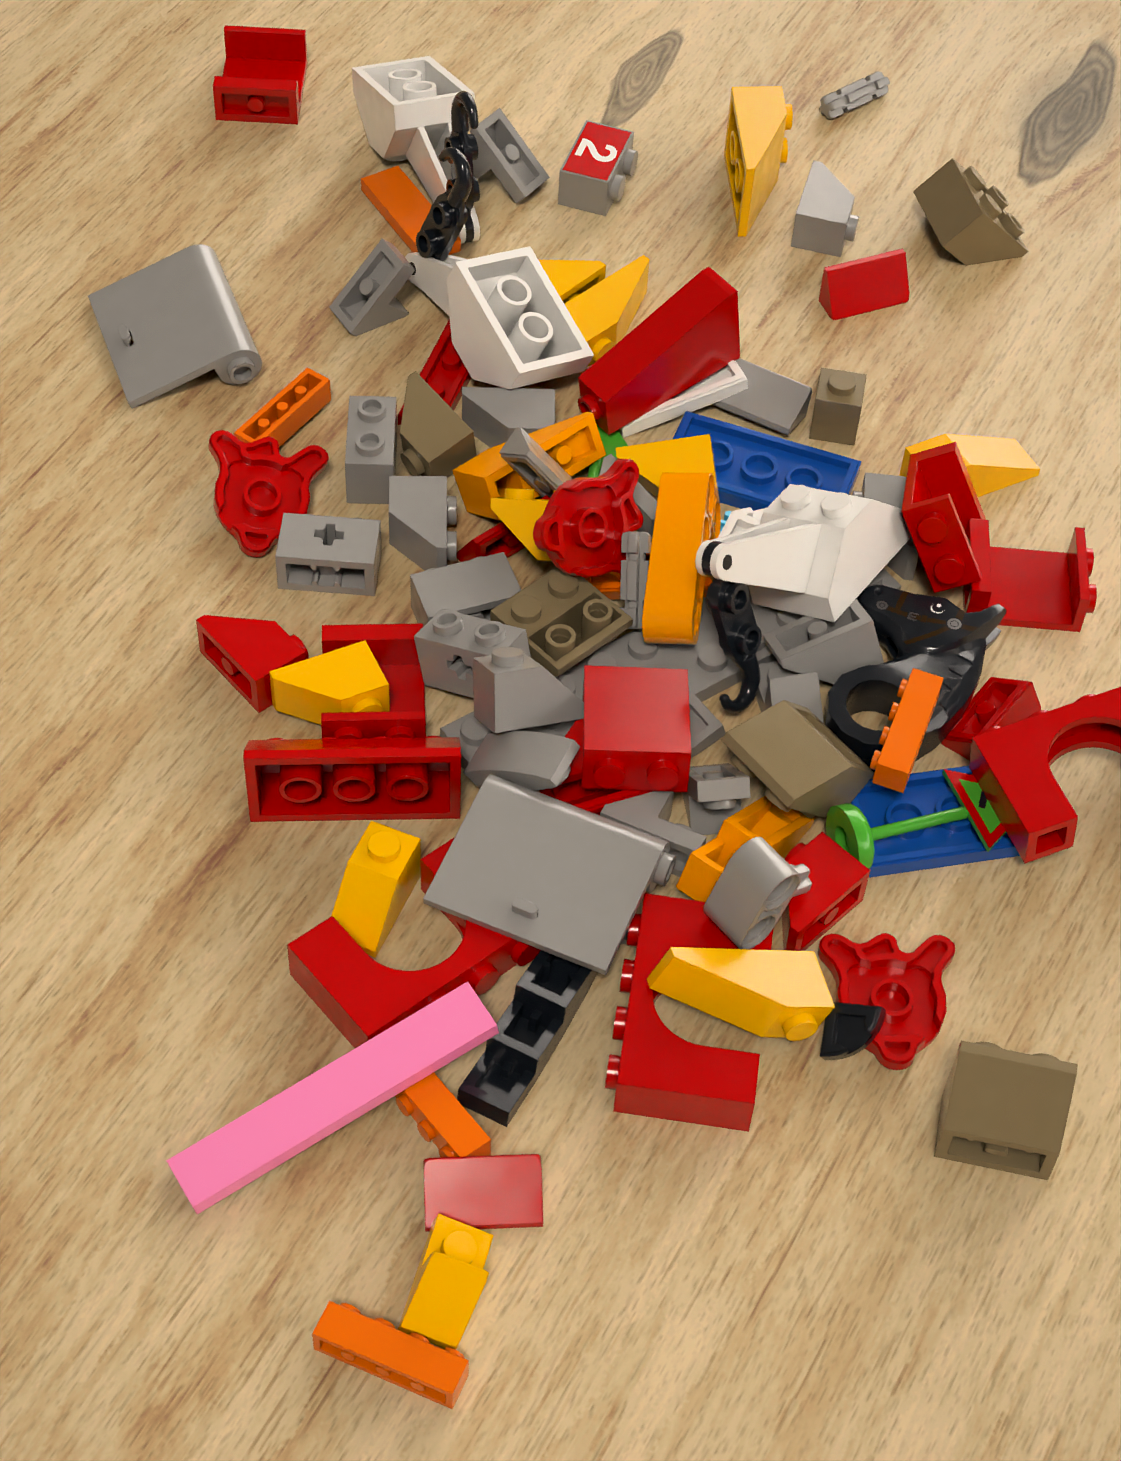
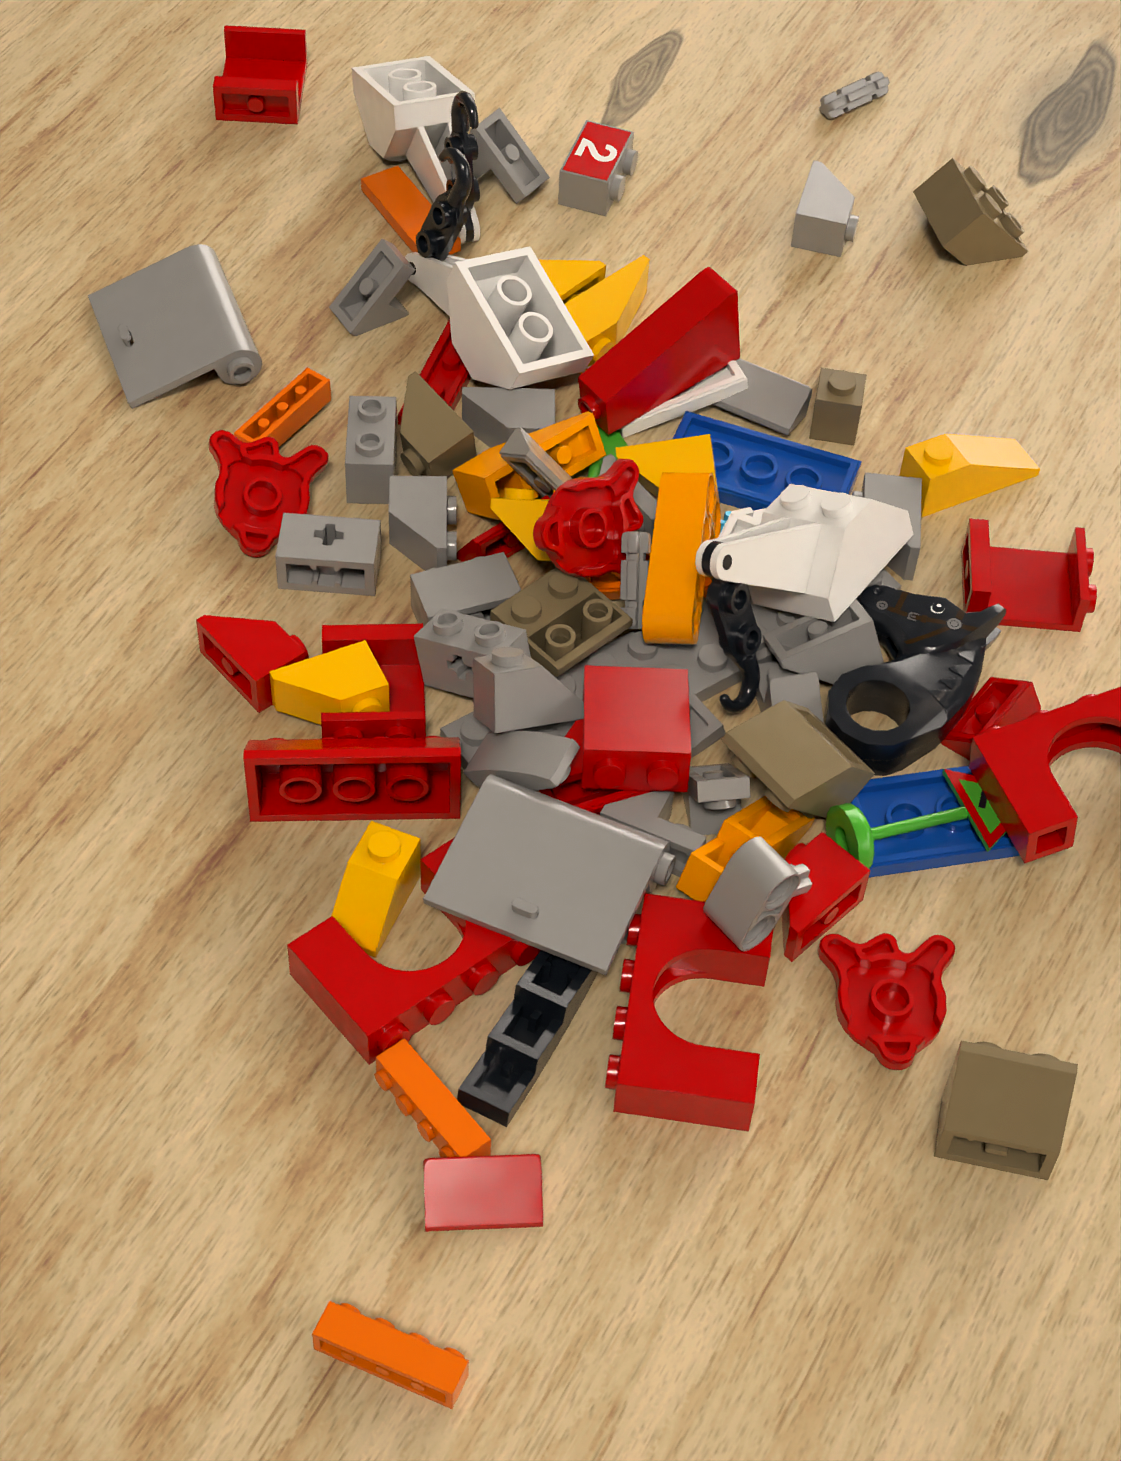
bright pink tile [166,982,499,1214] -> none
yellow slope [398,1214,494,1350] -> none
yellow slope [647,947,835,1041] -> none
yellow slope [724,86,793,237] -> none
red slope [819,248,910,320] -> none
black tile [820,1002,886,1060] -> none
orange piece [870,668,944,793] -> none
red panel [901,441,986,593] -> none

